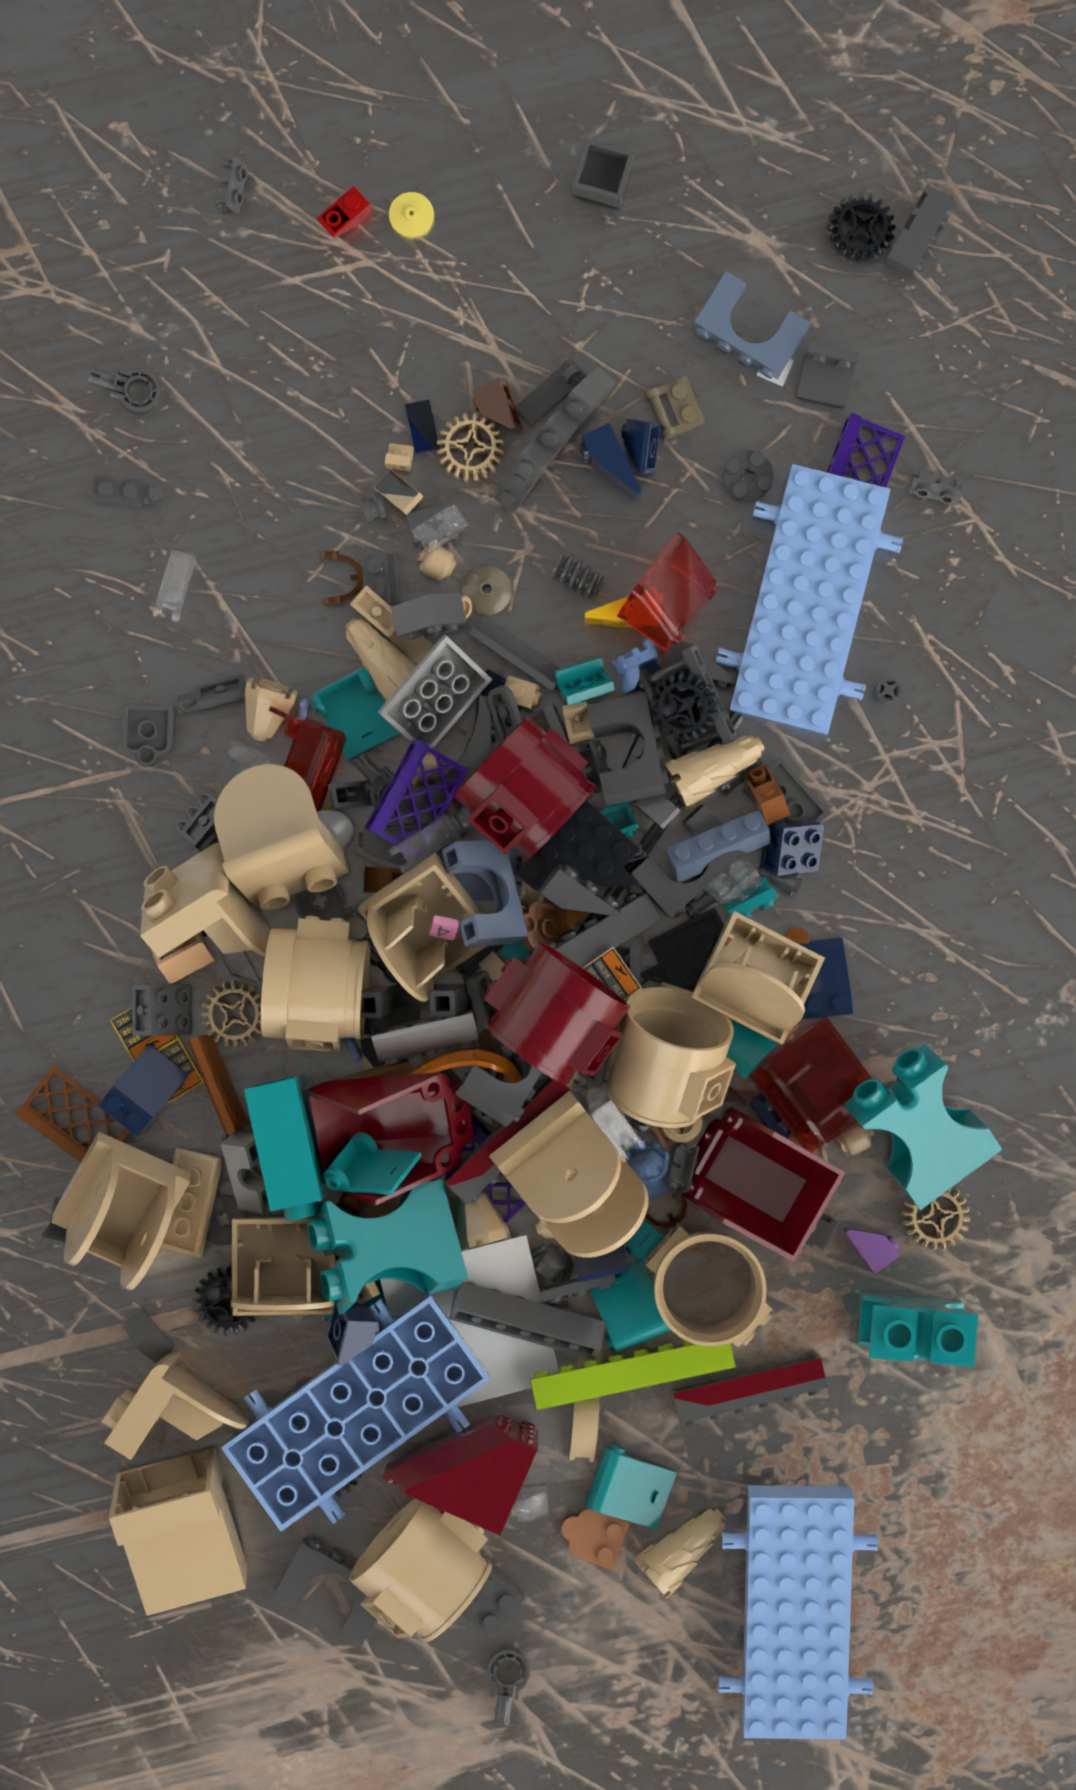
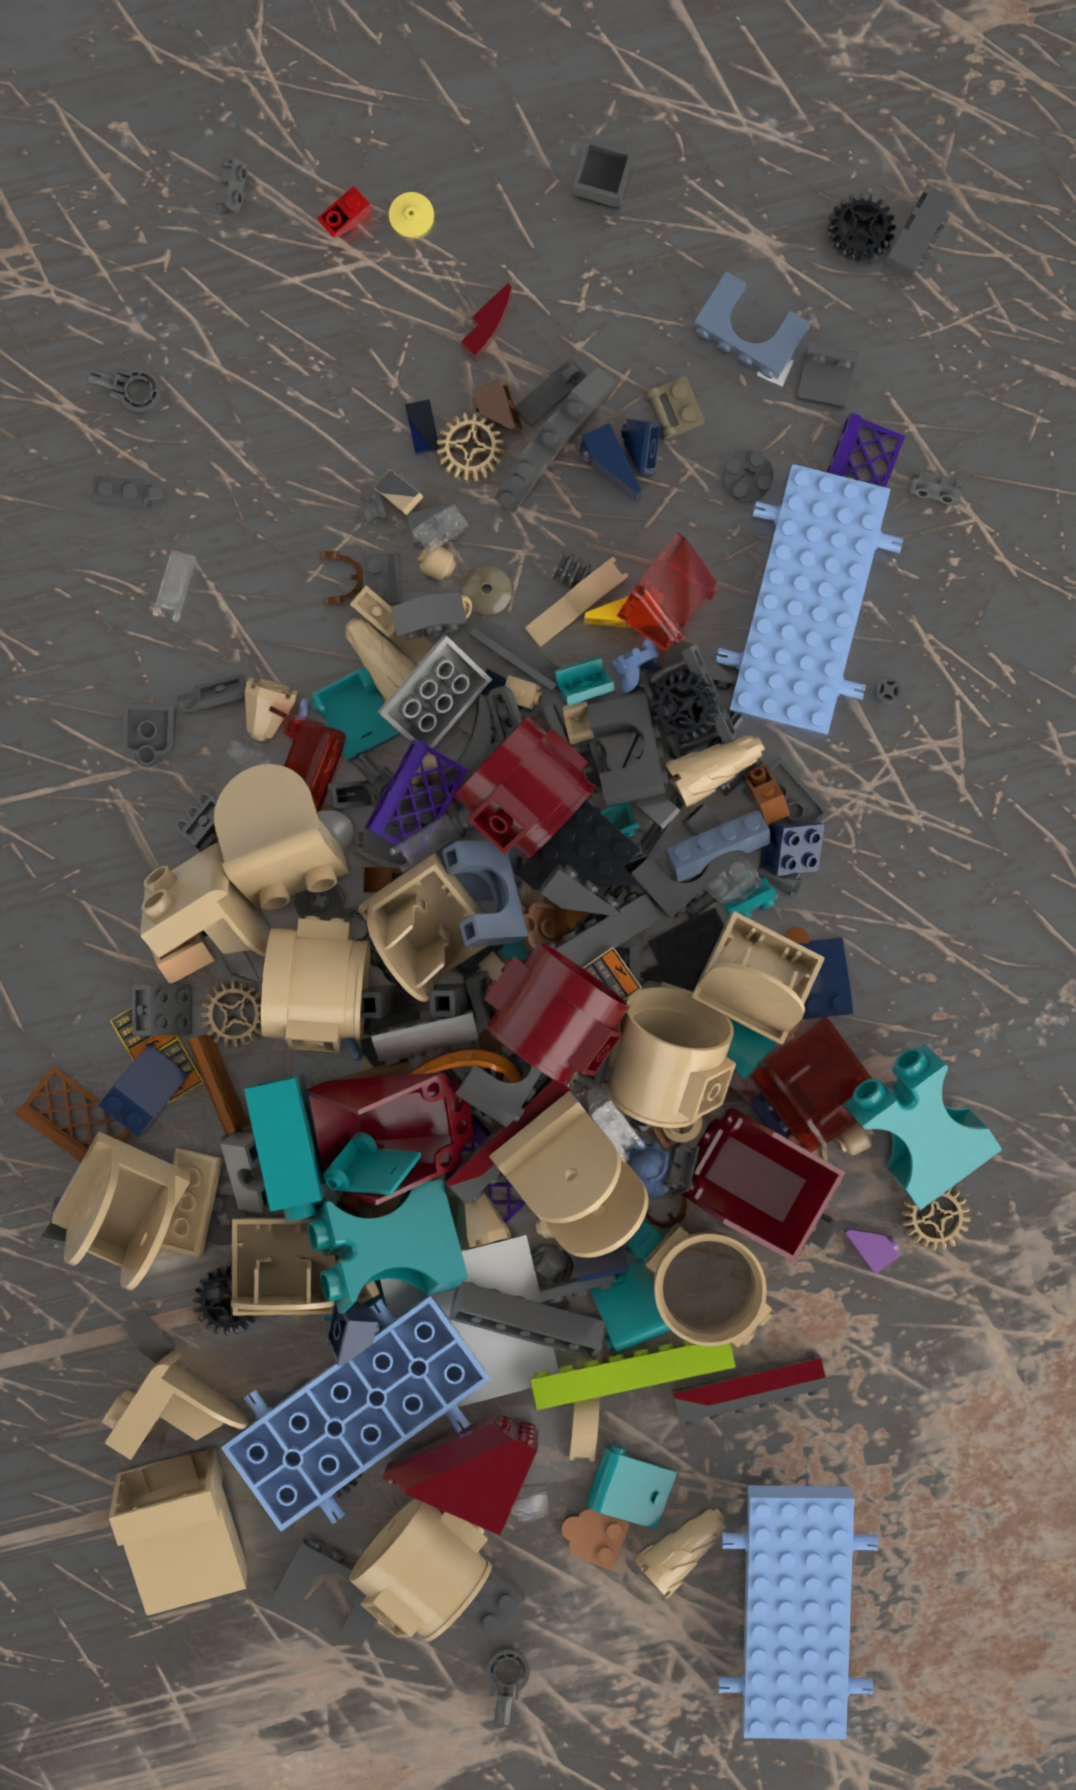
tan bracket [385,443,414,472] -> none
bright pink tile [429,915,459,940] -> none
teal brick [855,1291,978,1367] -> none
none -> dark red slope [461,283,512,361]
none -> tan piece [525,557,629,647]

